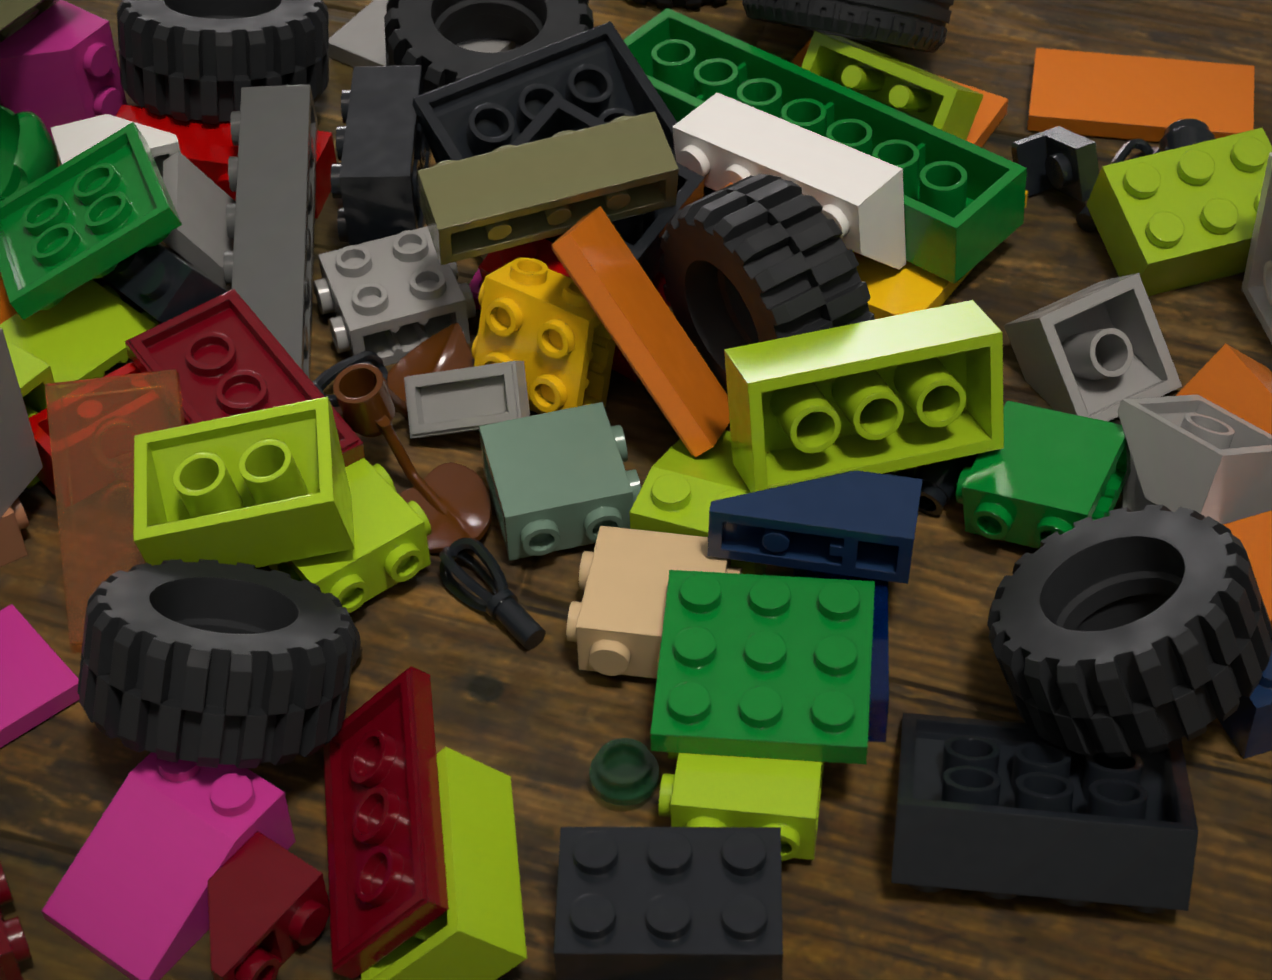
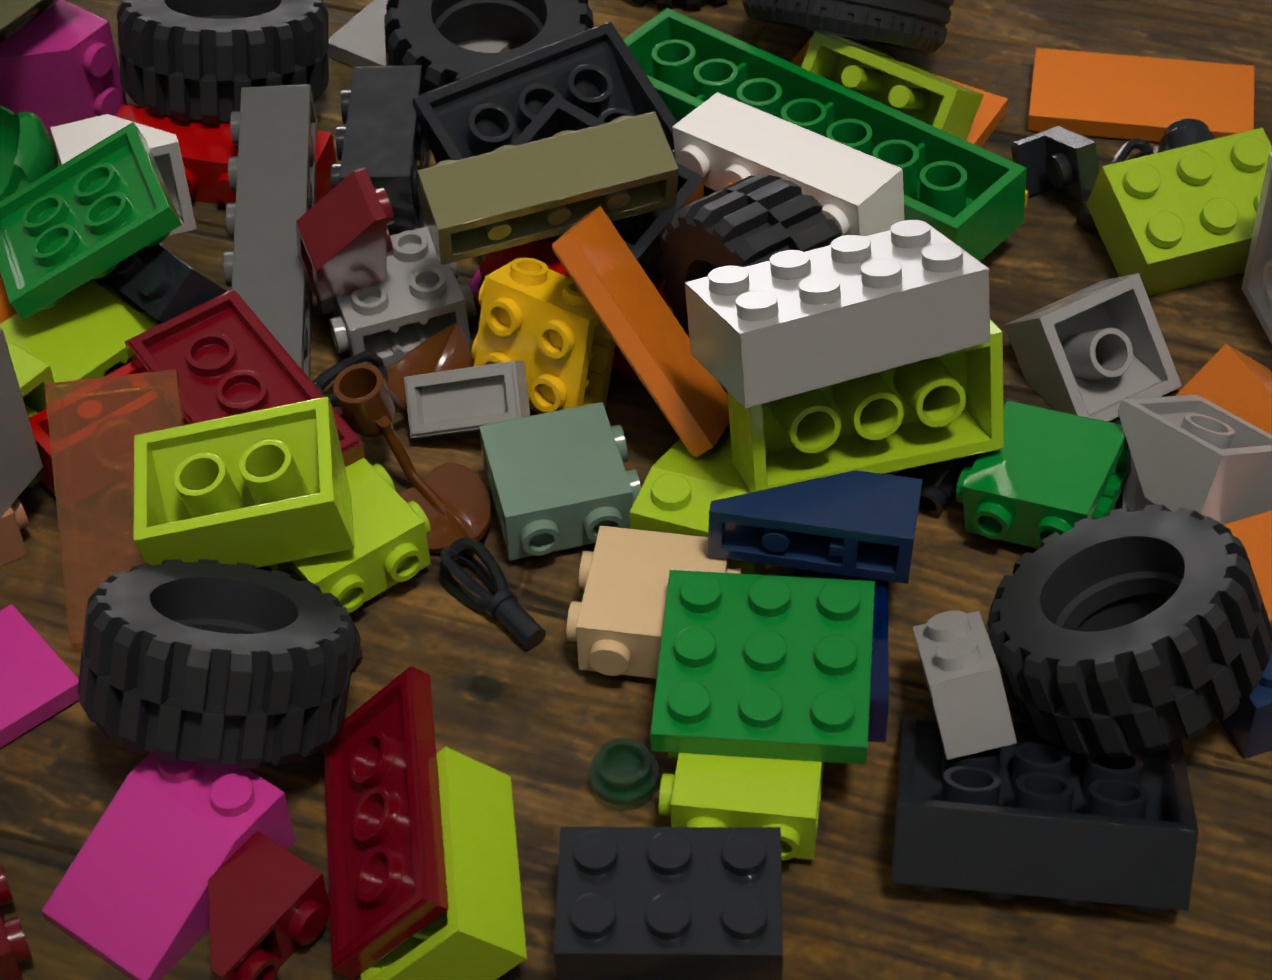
light grey tile [162,151,236,291] -> none
none -> dark red slope [296,167,394,302]
none -> light grey brick [685,220,990,408]
none -> light grey brick [913,610,1017,760]

